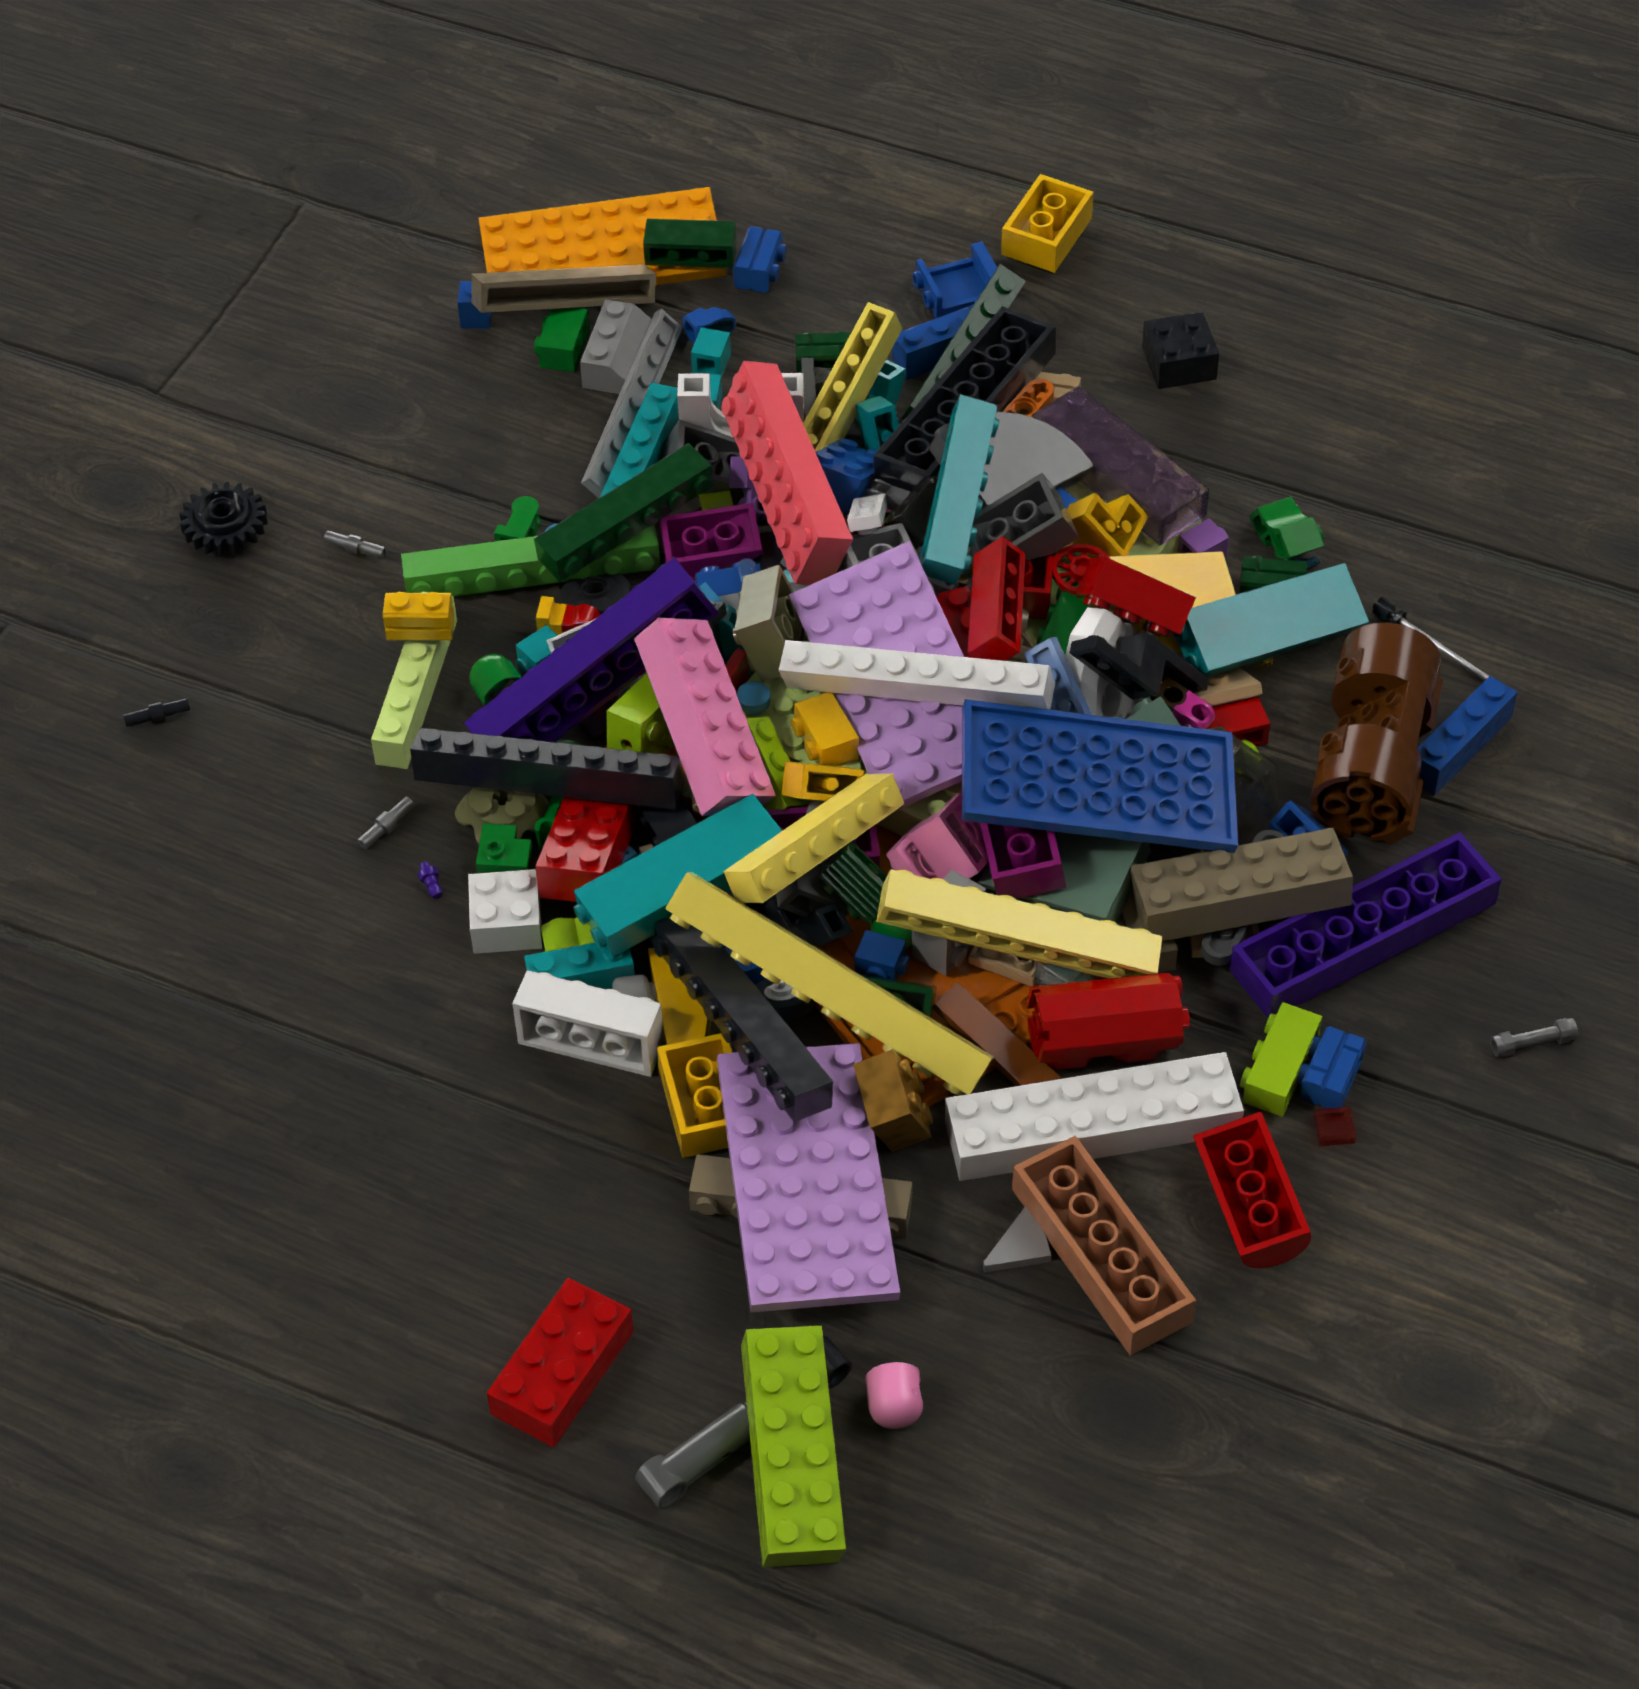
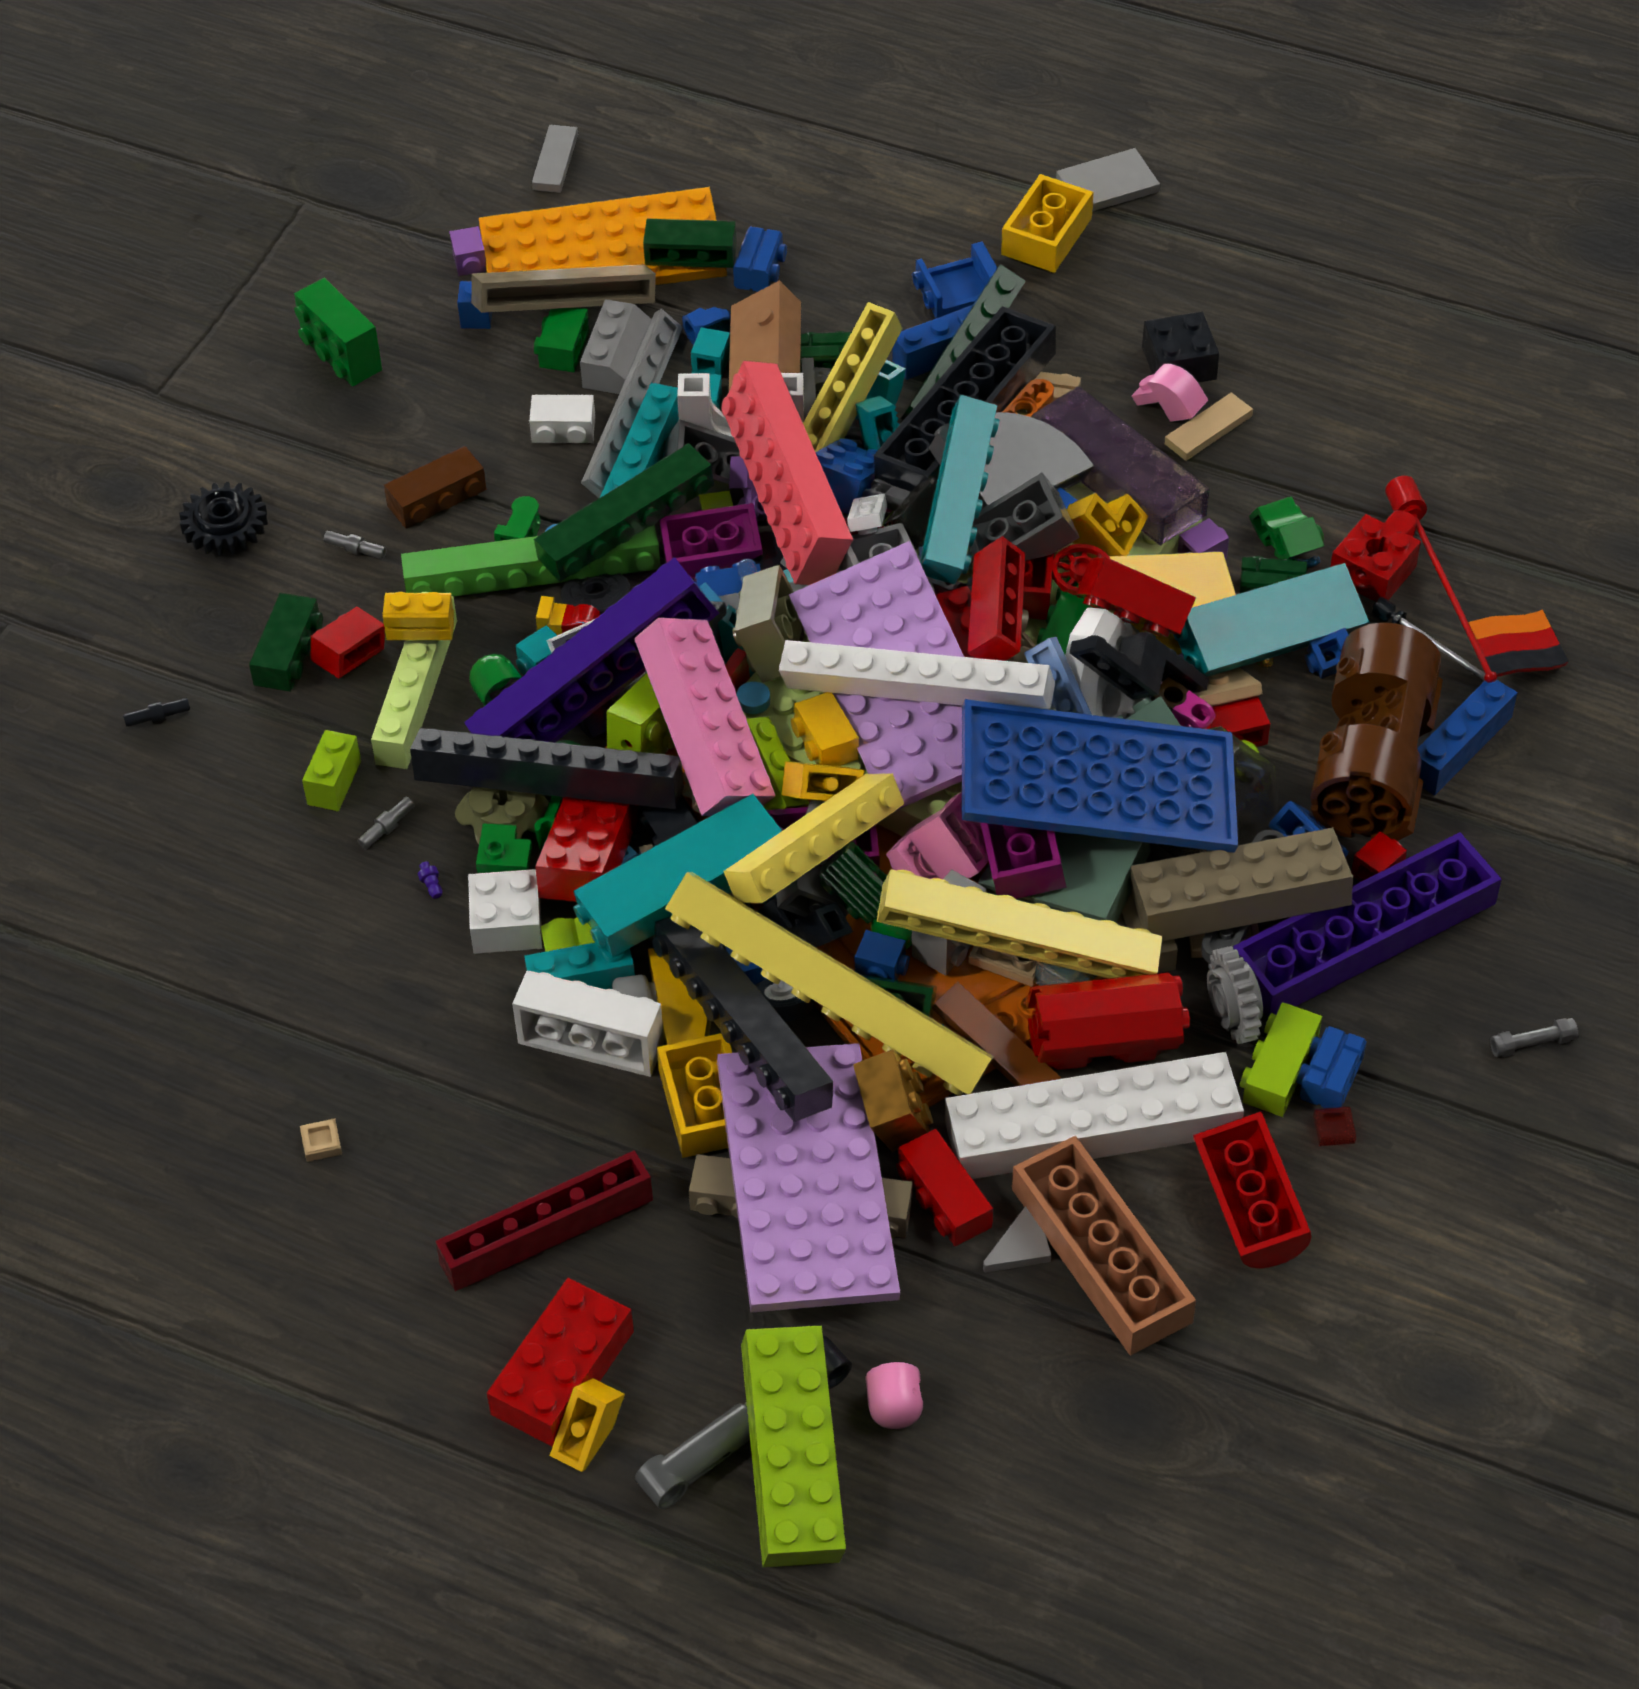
none -> dark green brick [249,593,323,692]
none -> green brick [294,277,382,387]
none -> tan tile [300,1119,342,1162]
none -> lime brick [302,730,361,811]
none -> red brick [311,607,385,679]
none -> reddish brown brick [384,446,487,528]
none -> dark red brick [435,1150,653,1292]
none -> medium lavender brick [449,226,487,276]
none -> white brick [529,395,595,443]
none -> light grey tile [532,125,578,193]
none -> yellow slope [549,1378,625,1472]
none -> medium nougat brick [729,280,801,390]
none -> red brick [896,1129,993,1247]
none -> light grey tile [1056,148,1160,212]
none -> bright pink brick [1132,364,1208,422]
none -> tan tile [1164,392,1253,461]
none -> light grey gear [1207,946,1263,1044]
none -> blue brick [1305,628,1349,679]
none -> red brick [1330,510,1421,602]
none -> red brick [1351,831,1407,882]
none -> flag [1385,476,1568,683]

